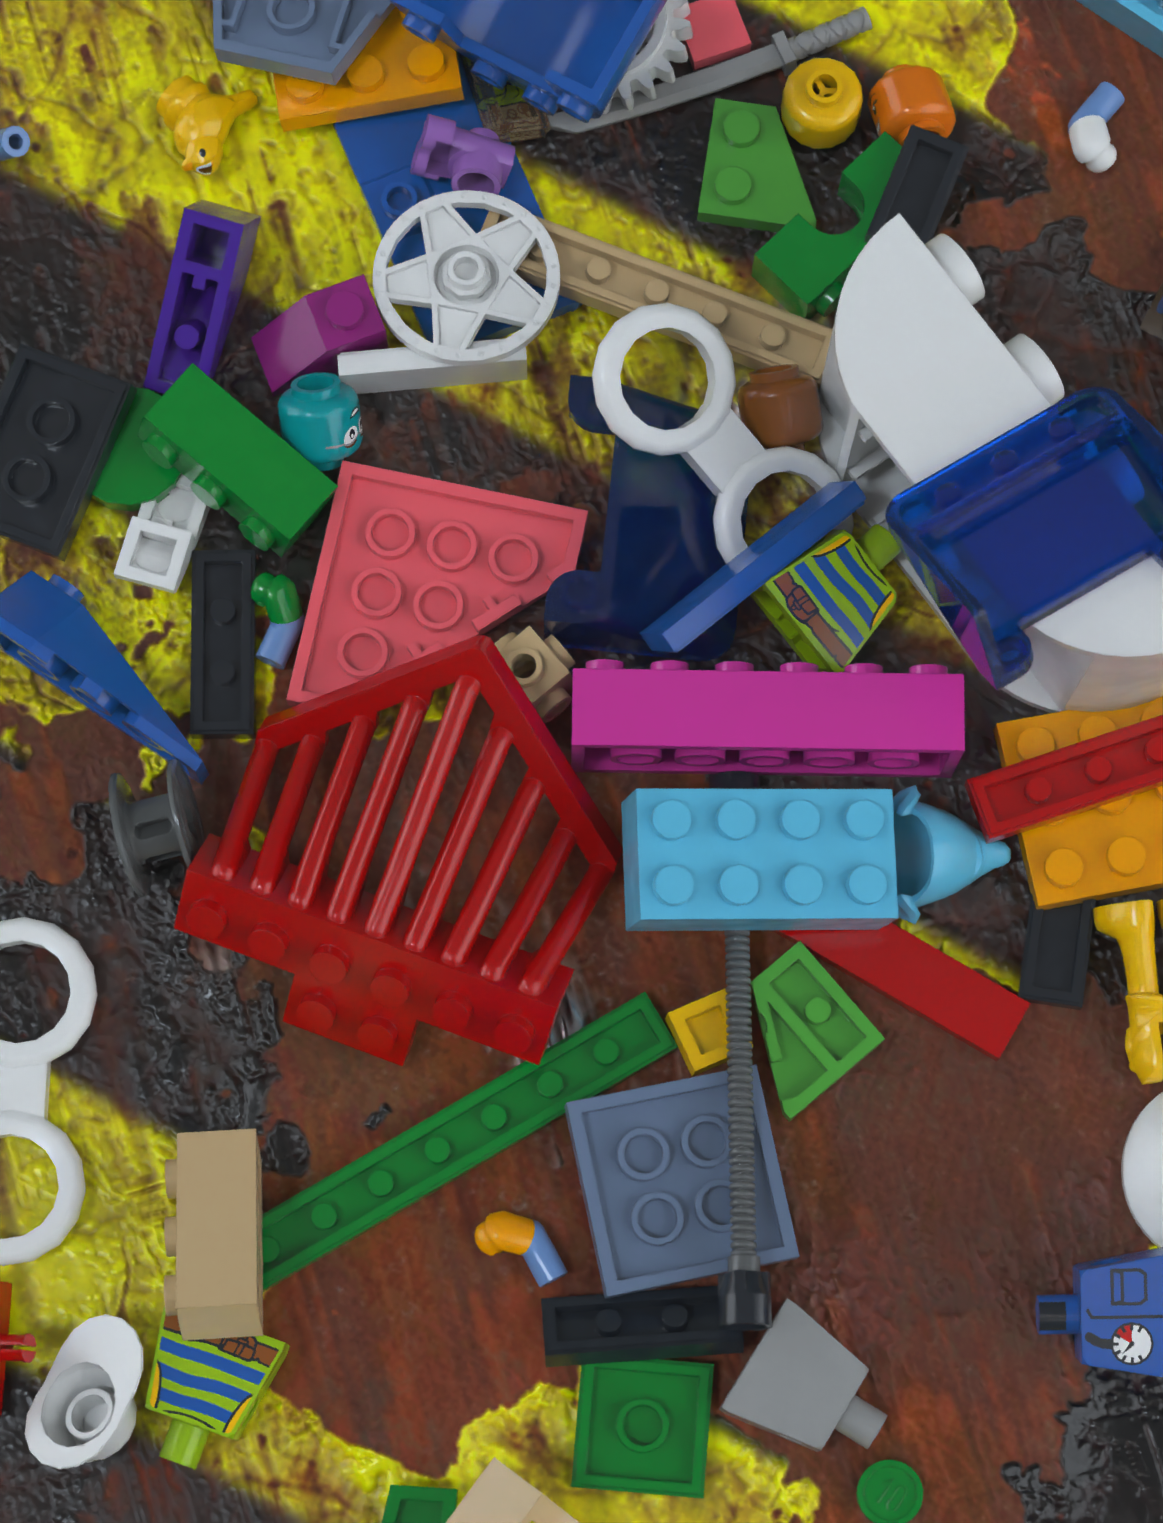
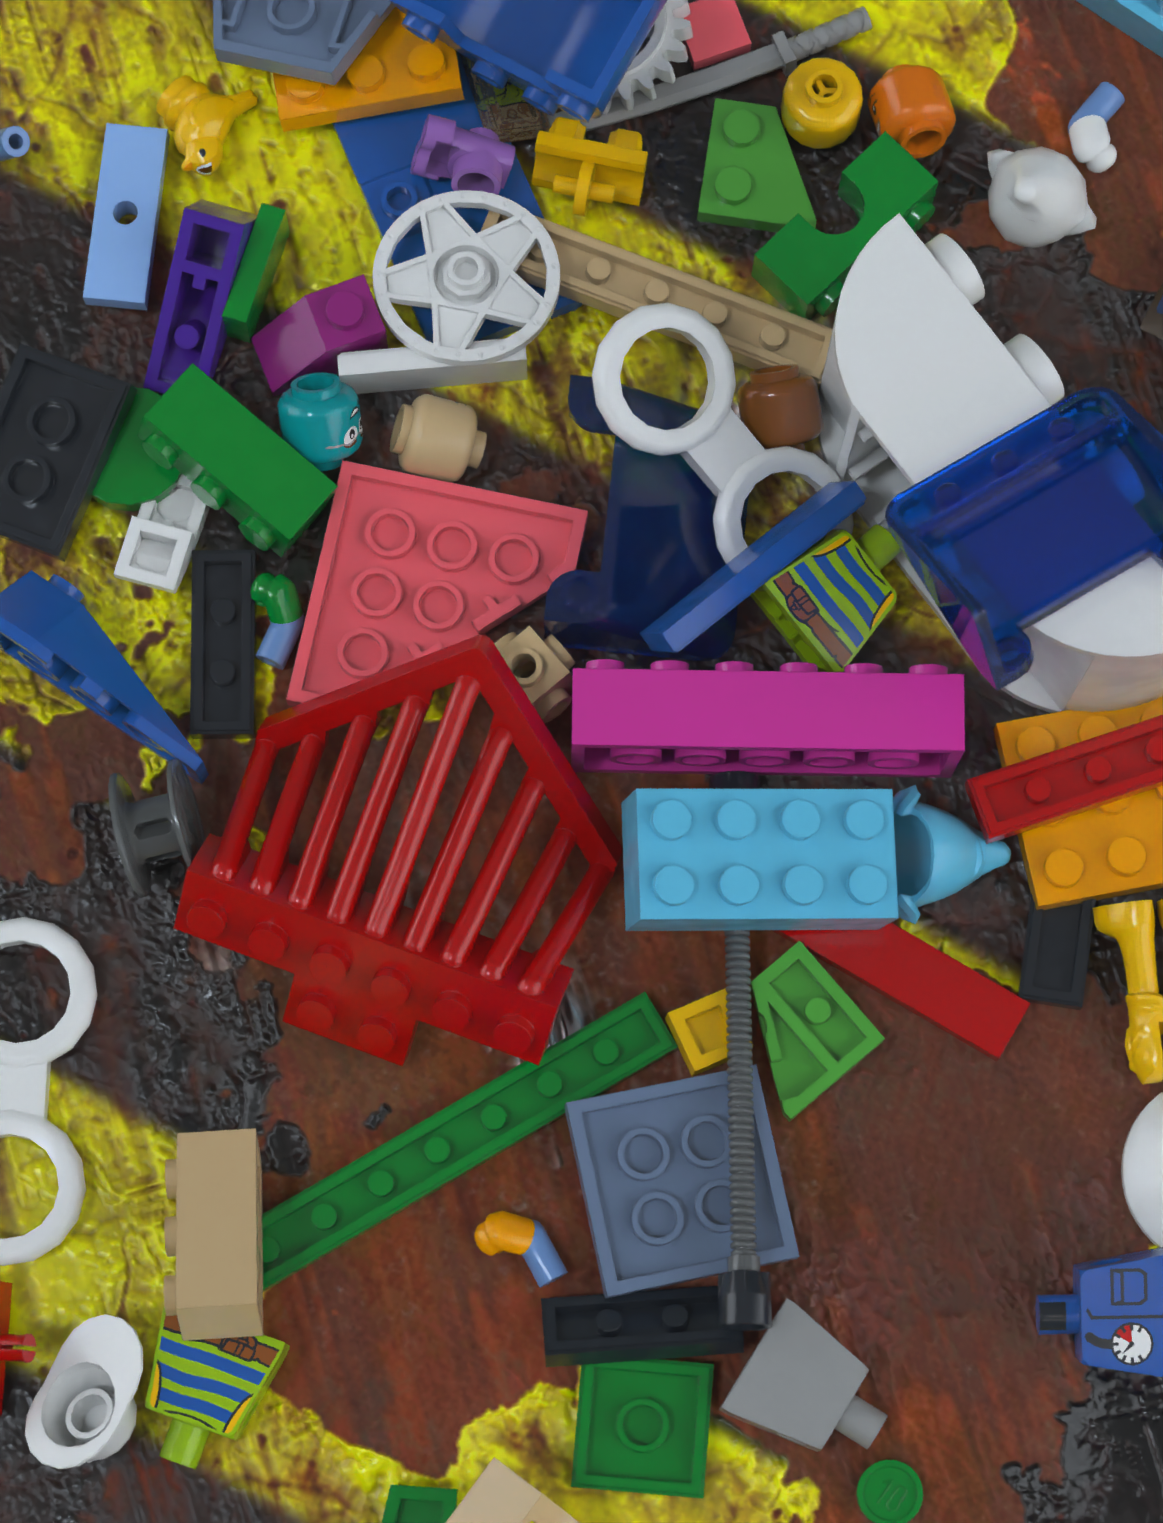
black tile [864,124,969,244] -> none
none -> light blue tile [83,123,170,311]
none -> green tile [222,203,290,343]
none -> tan head [390,394,487,483]
none -> yellow hips [531,116,648,217]
none -> white hat [987,147,1097,248]

